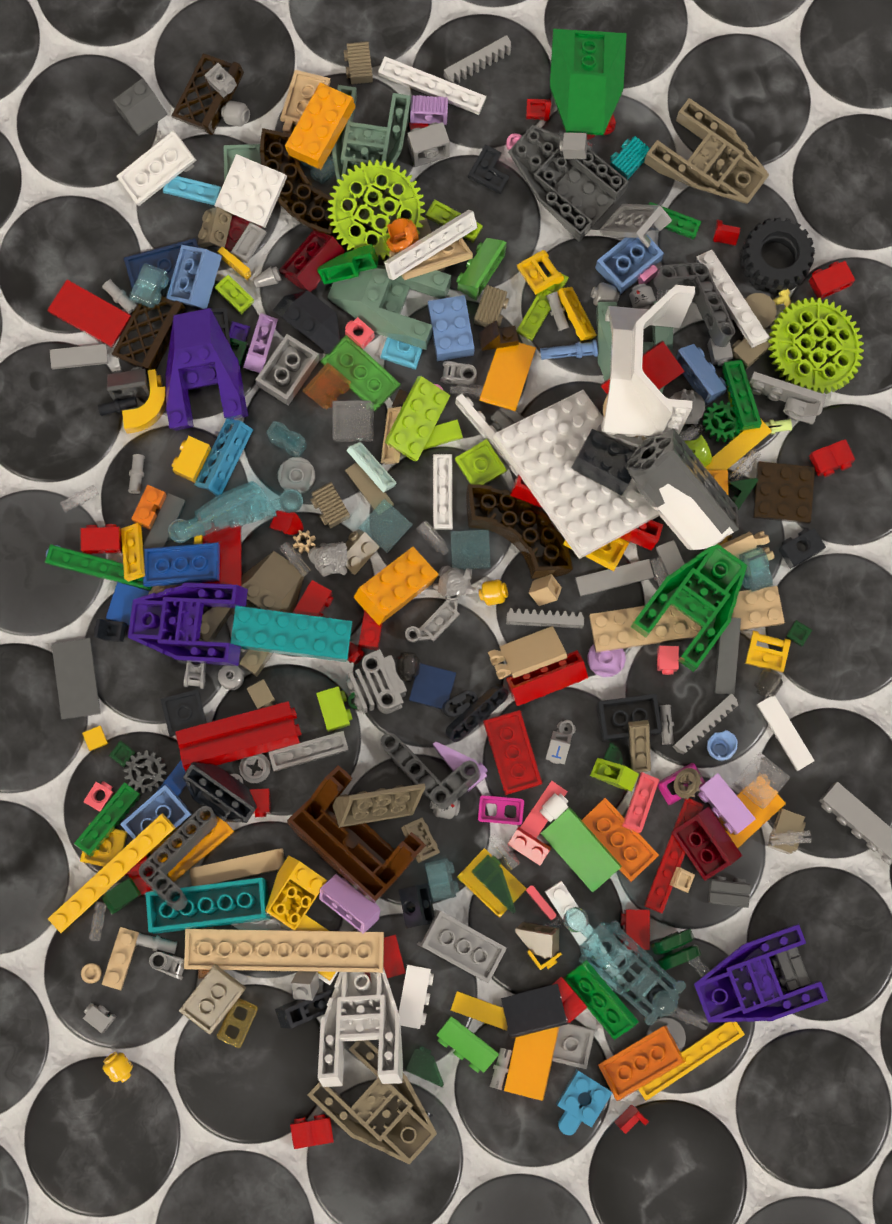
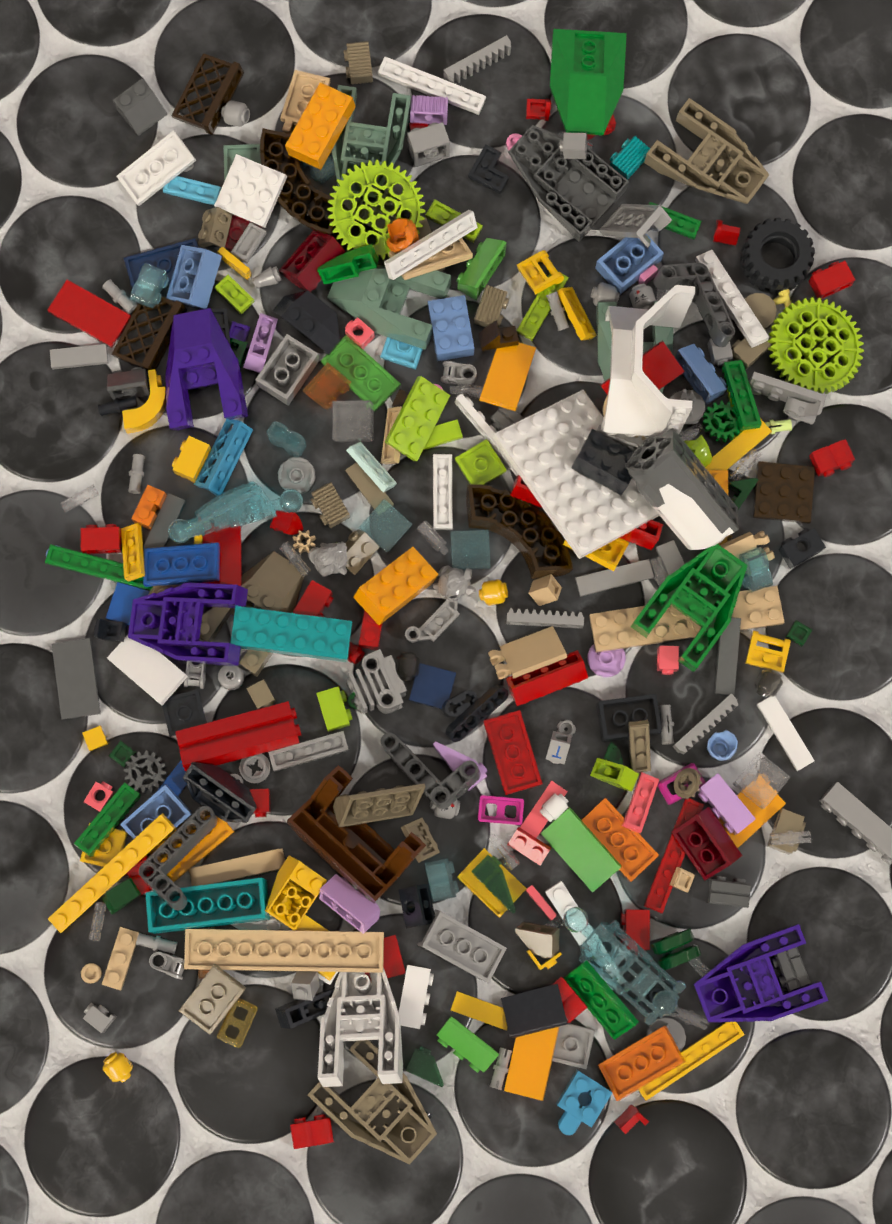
light grey brick [205,63,237,98] -> none
medium blue pin [540,340,598,360] -> none
none -> white tile [107,635,188,705]

